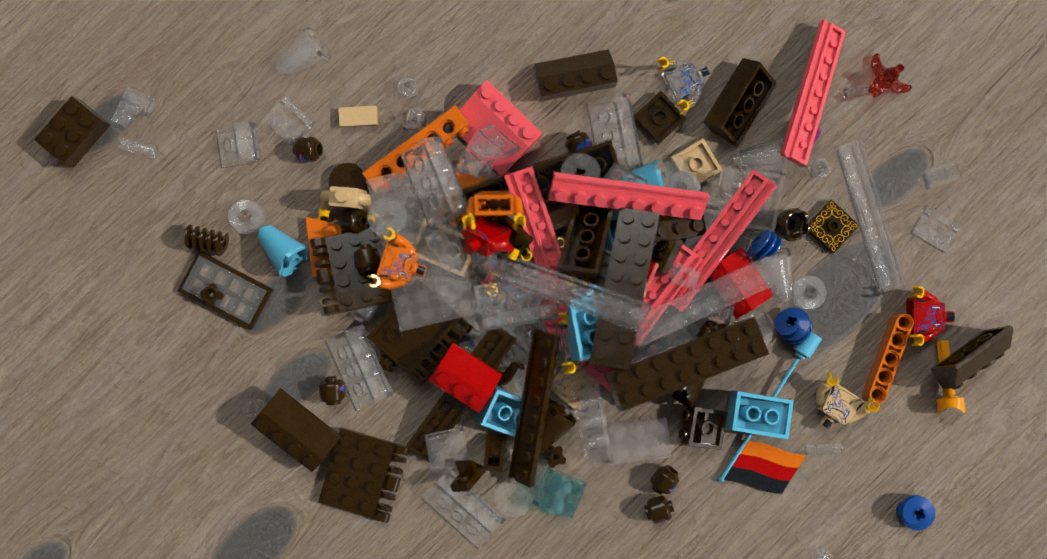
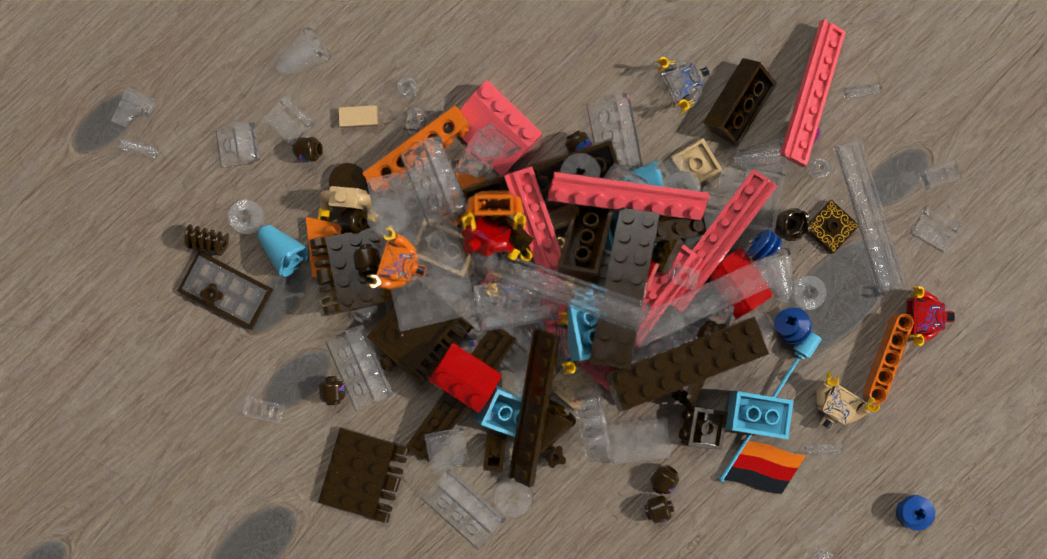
dark brown brick [34,96,111,168] -> none
dark brown slope [250,388,341,472] -> none
dark brown slope [450,460,486,492] -> none
dark brown piece [495,362,525,386] -> none
clear light blue slope [532,468,587,518] -> none
dark brown slope [534,49,618,101] -> none
dark brown plate [632,91,687,145] -> none
clear red piece [868,53,912,98] -> none
dark brown slope [931,325,1013,390] -> none
light orange piece [936,340,966,414] -> none

